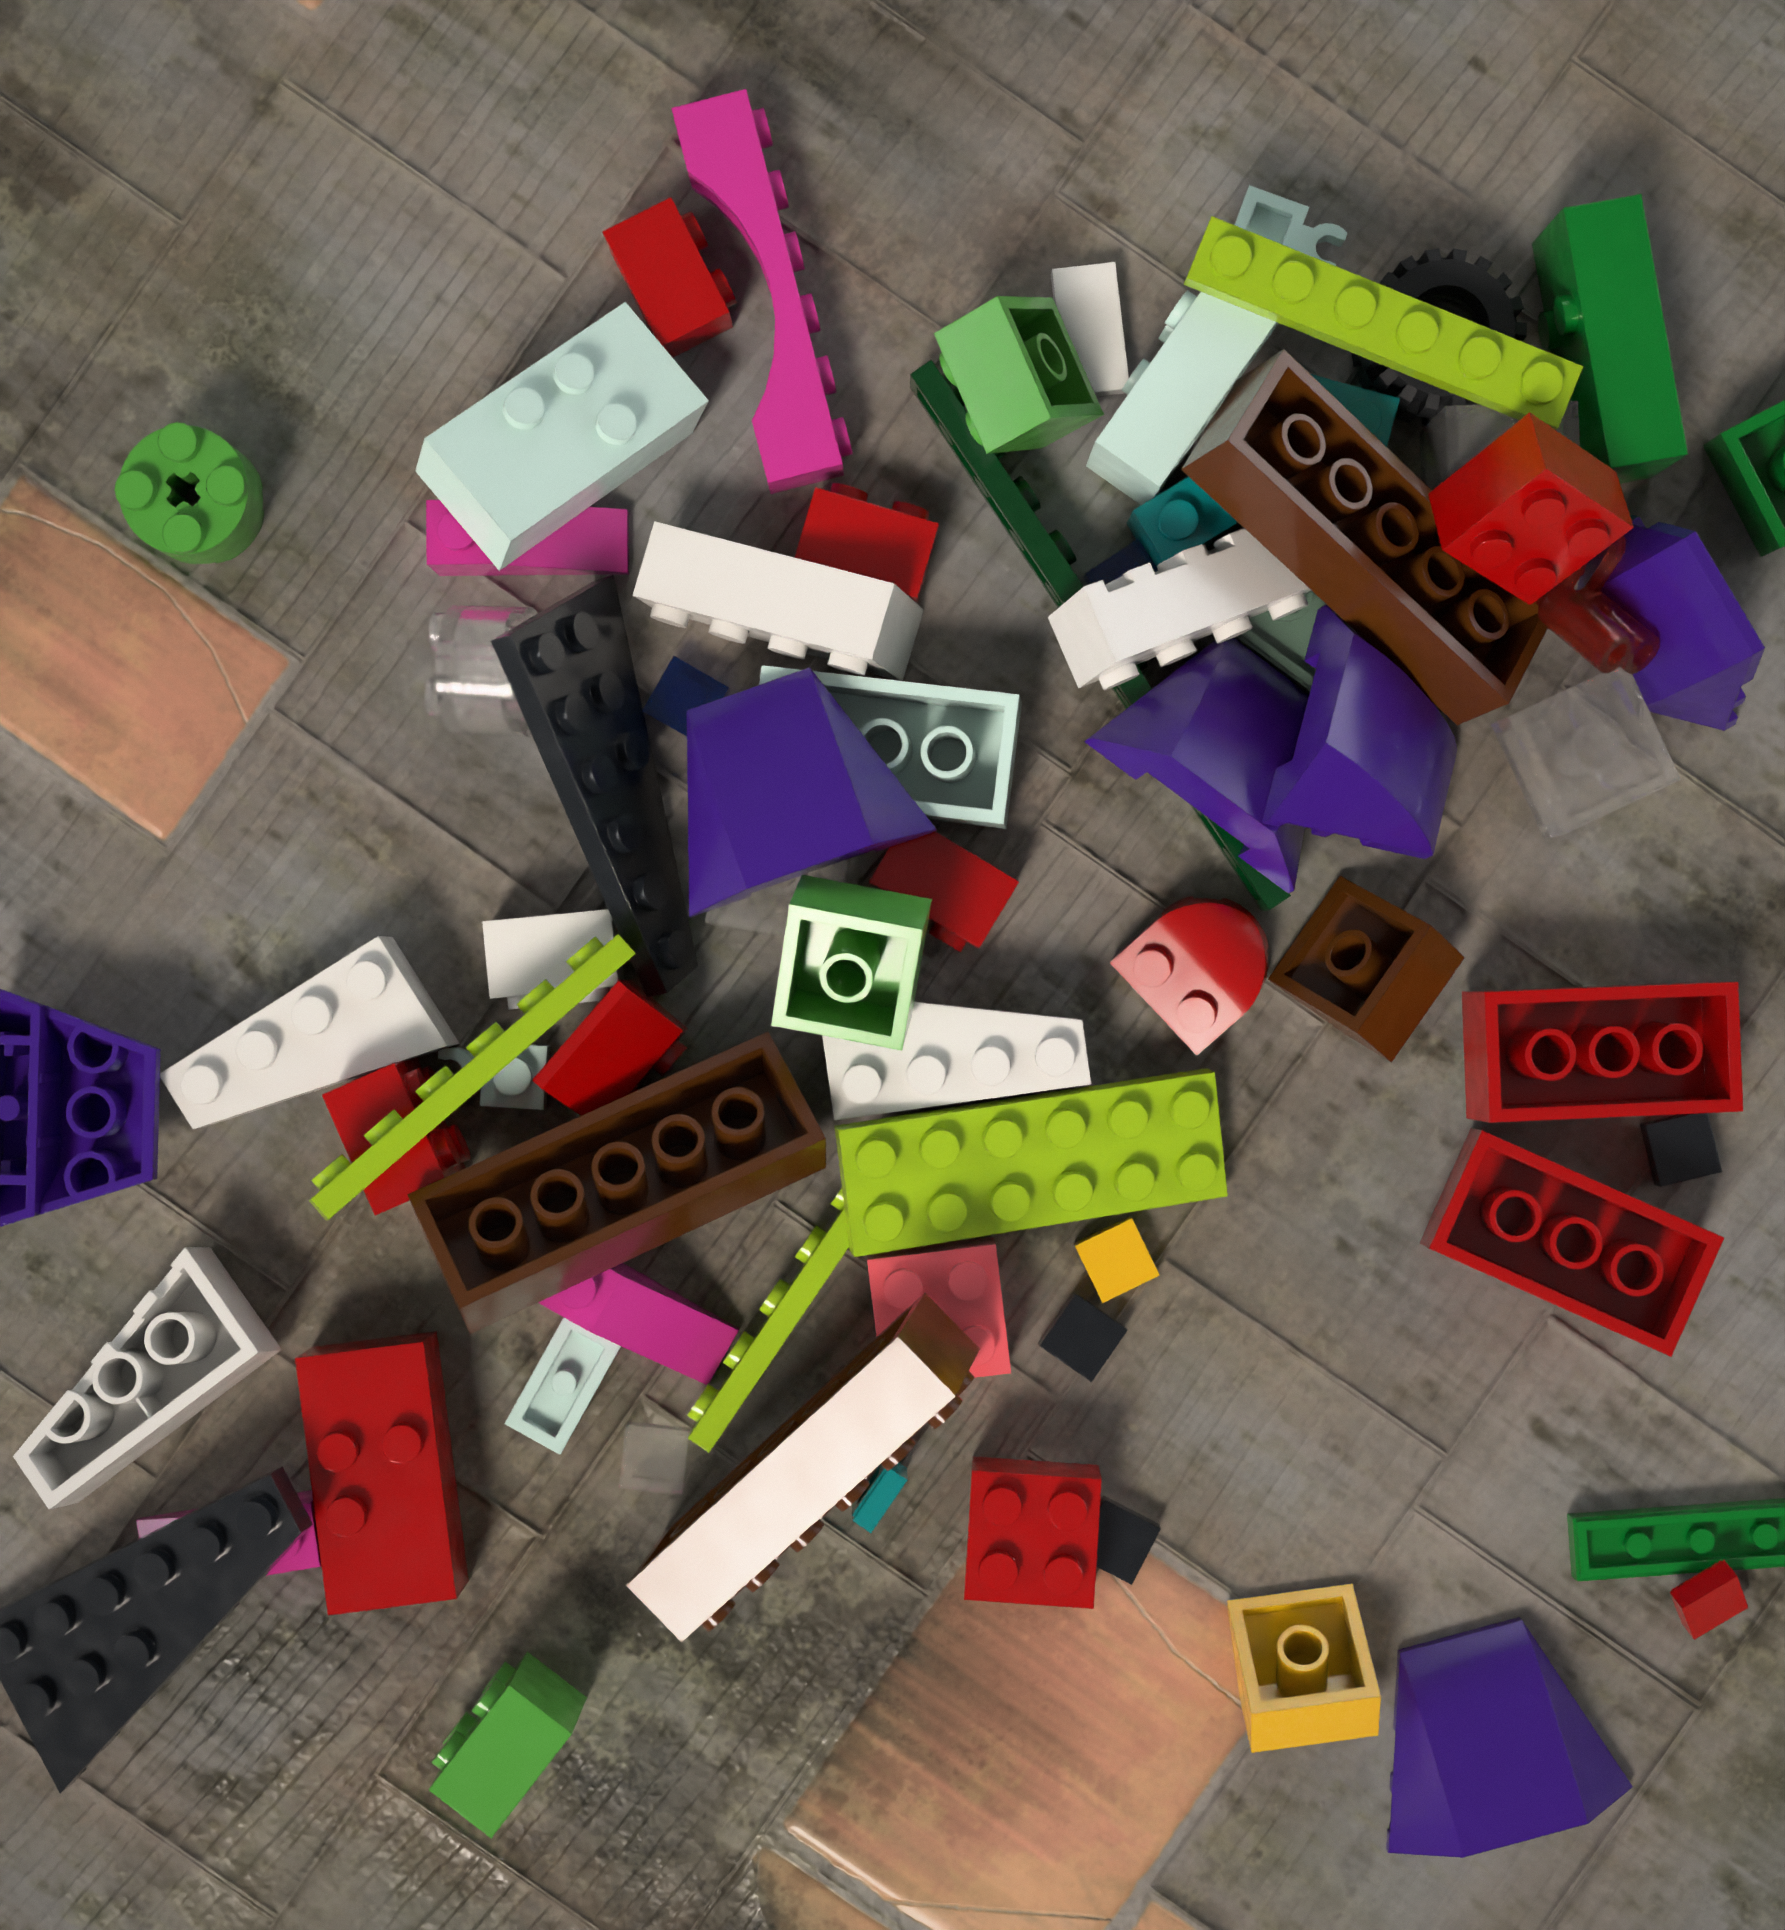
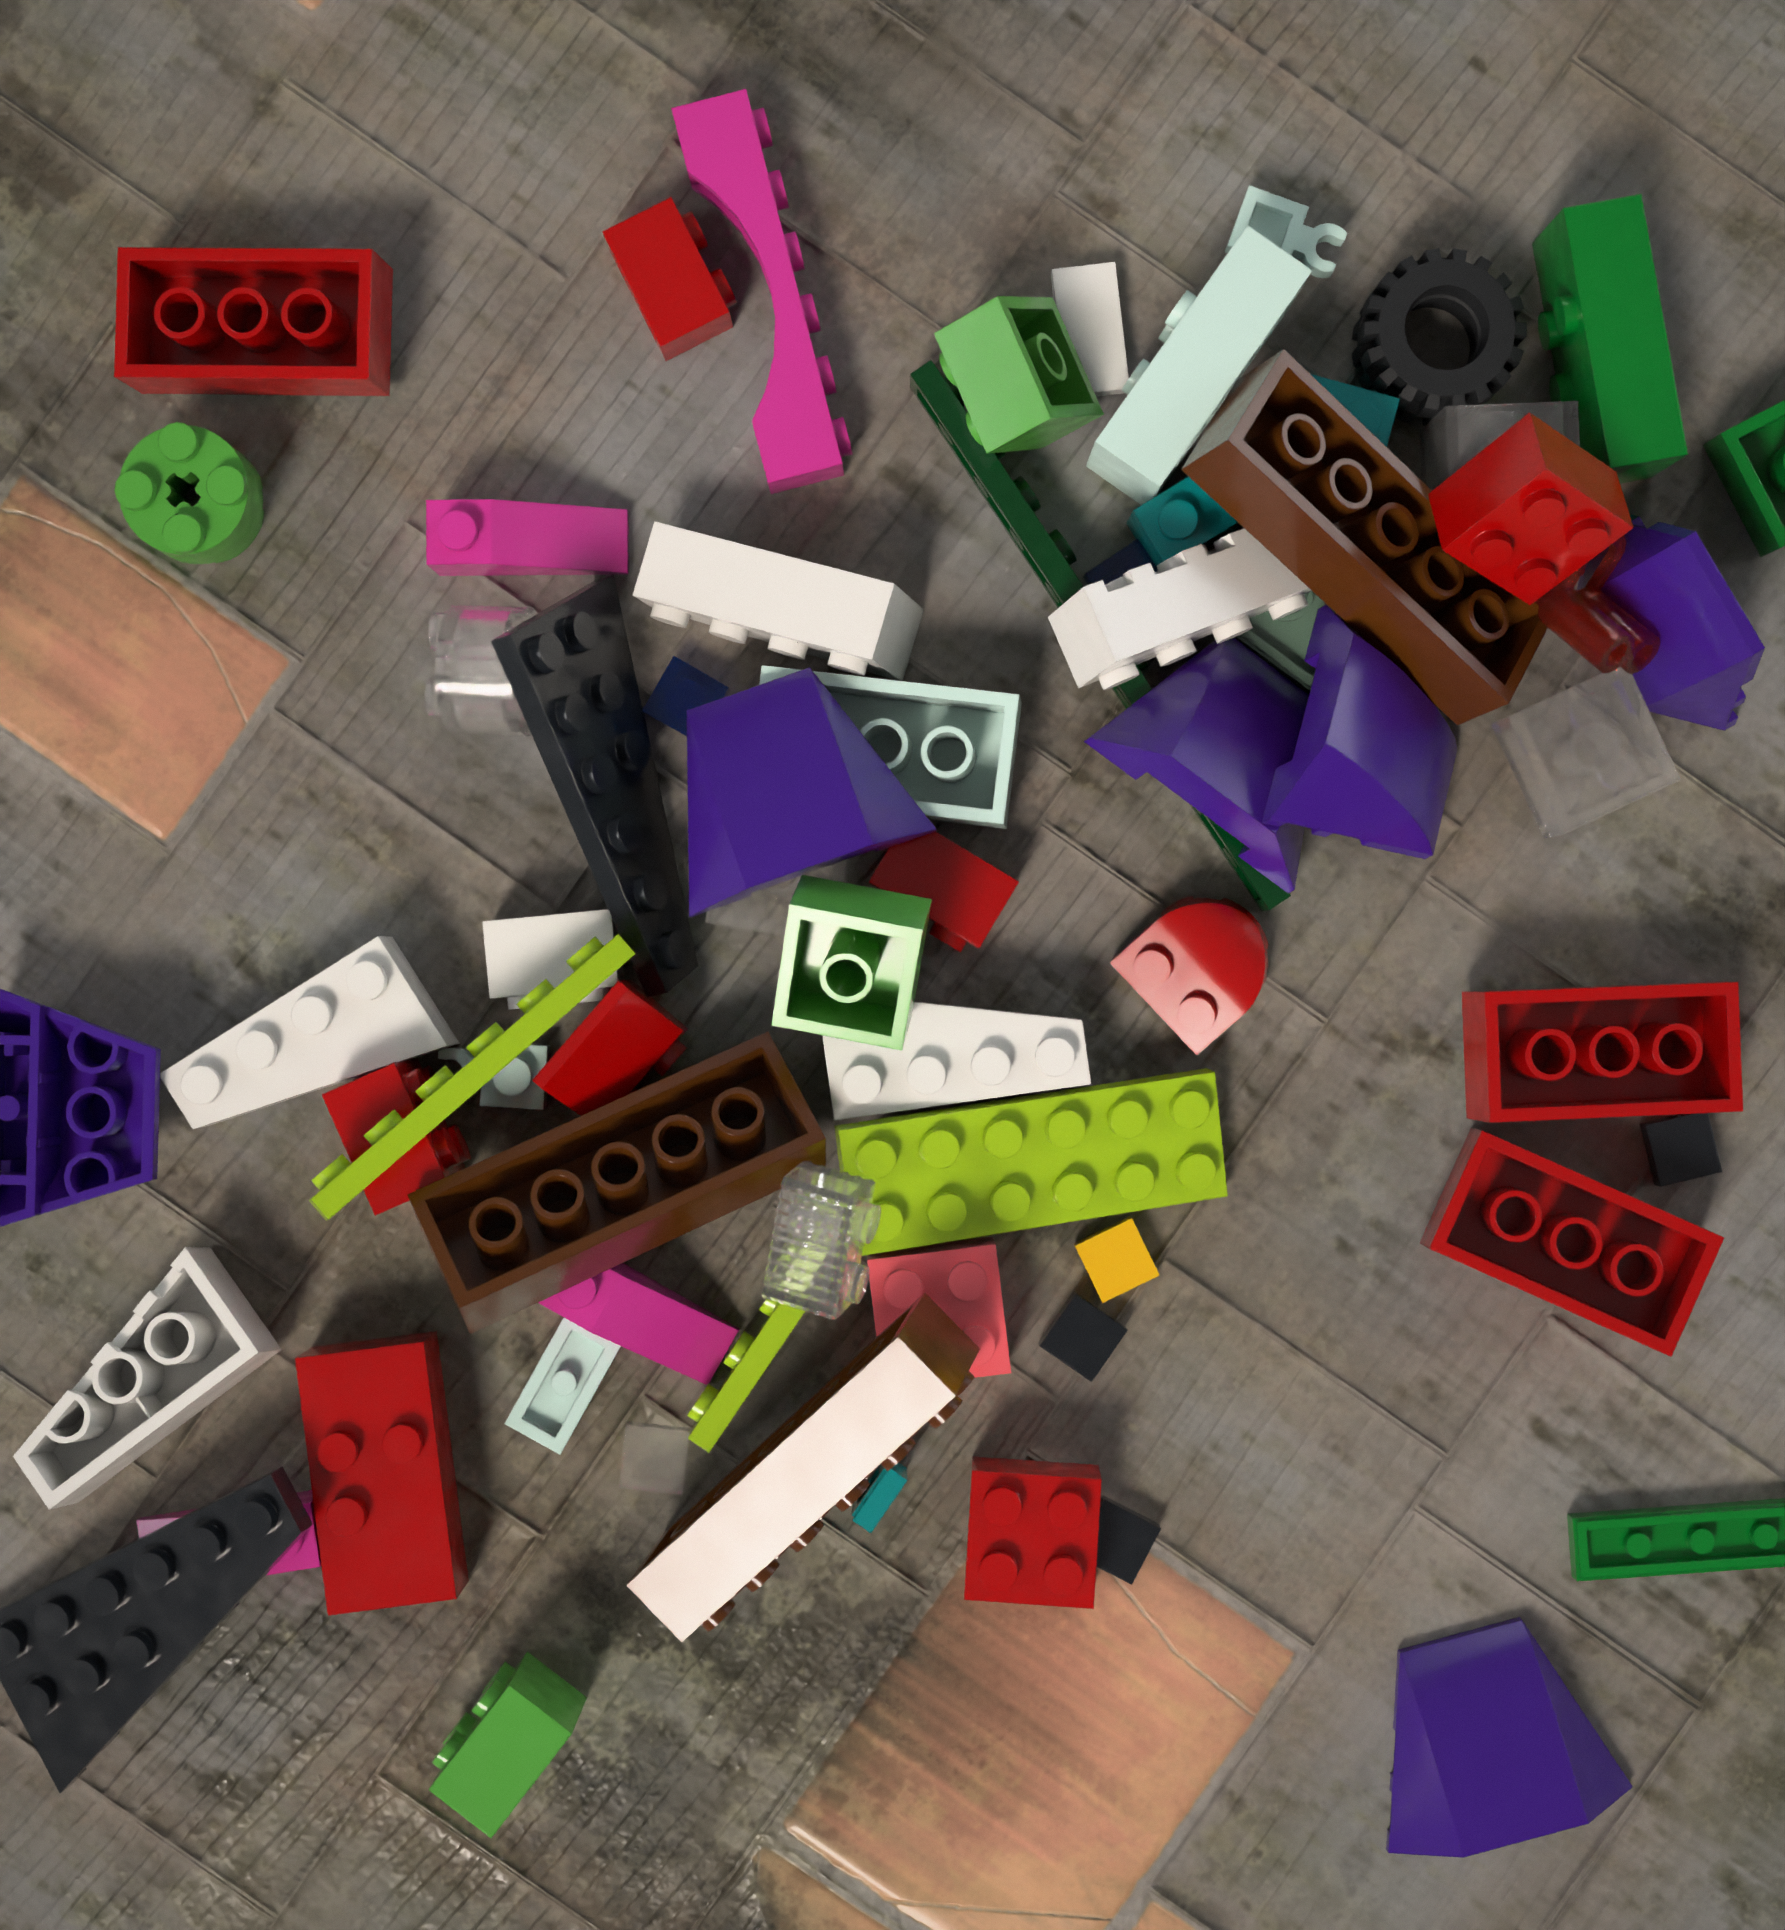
light aqua brick [415,302,709,571] -> none
red brick [794,483,939,603] -> none
lime plate [1184,216,1583,430] -> none
yellow slope [1227,1583,1381,1753] -> none
reddish brown slope [1268,876,1465,1062] -> none
red tile [1670,1559,1749,1640] -> none
none -> red brick [114,247,393,396]
none -> clear brick [761,1161,881,1320]

